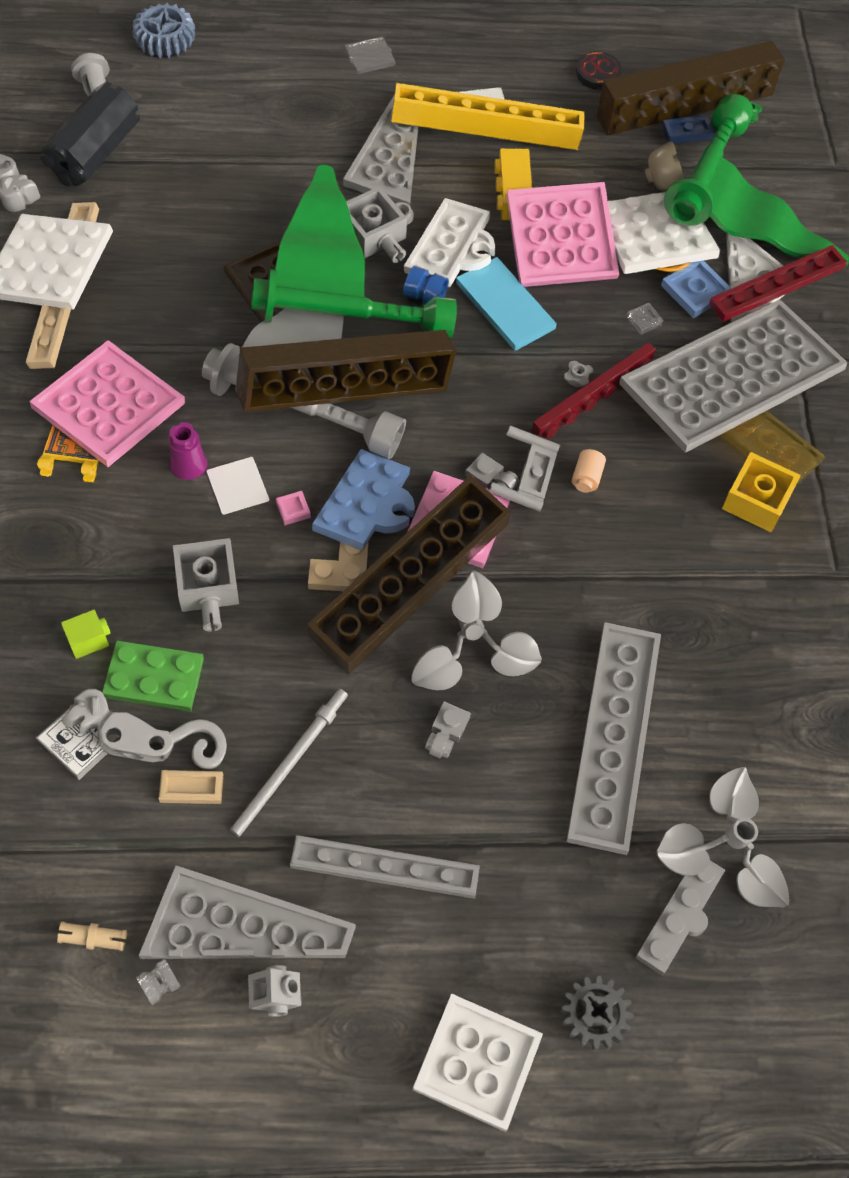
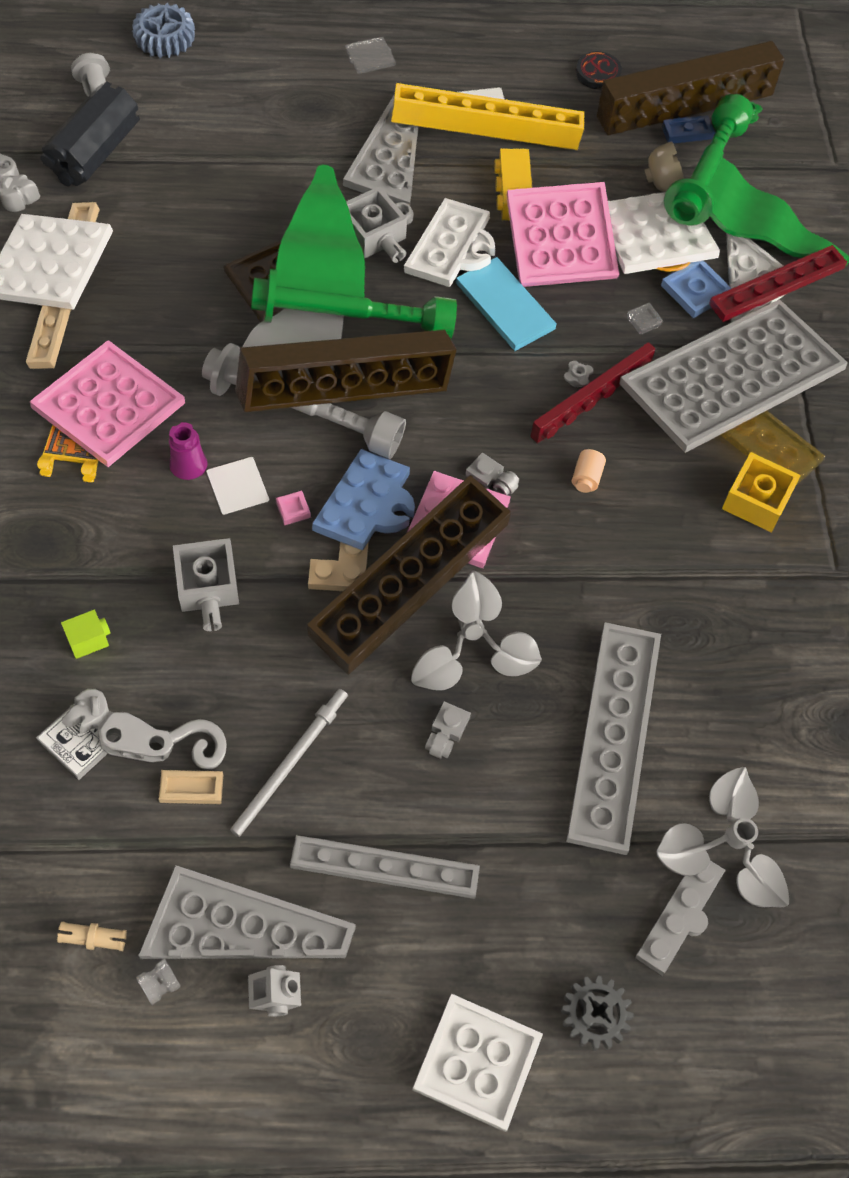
bright green plate [102,641,204,712] -> none
blue wheel [403,265,449,304] -> none
light grey plate [489,426,560,512] -> none

